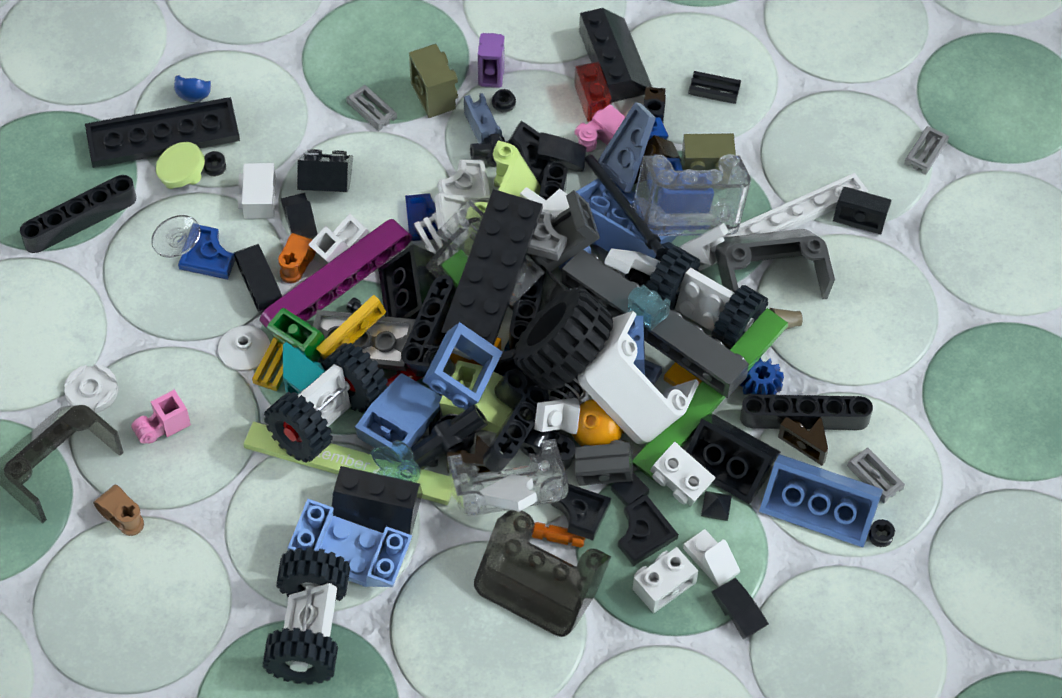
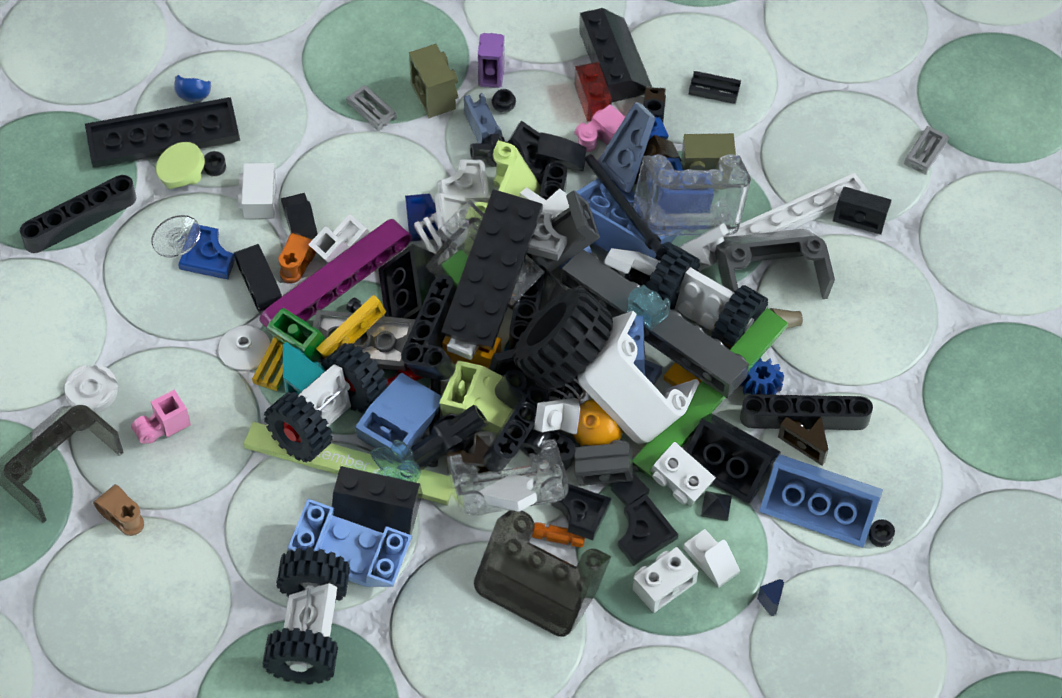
black slope [297,149,353,192] -> none
medium blue window [423,322,503,410] -> none
black slope [711,577,769,639] -> none
light grey tile [847,448,905,503] -> none
none -> dark blue slope [757,579,784,616]

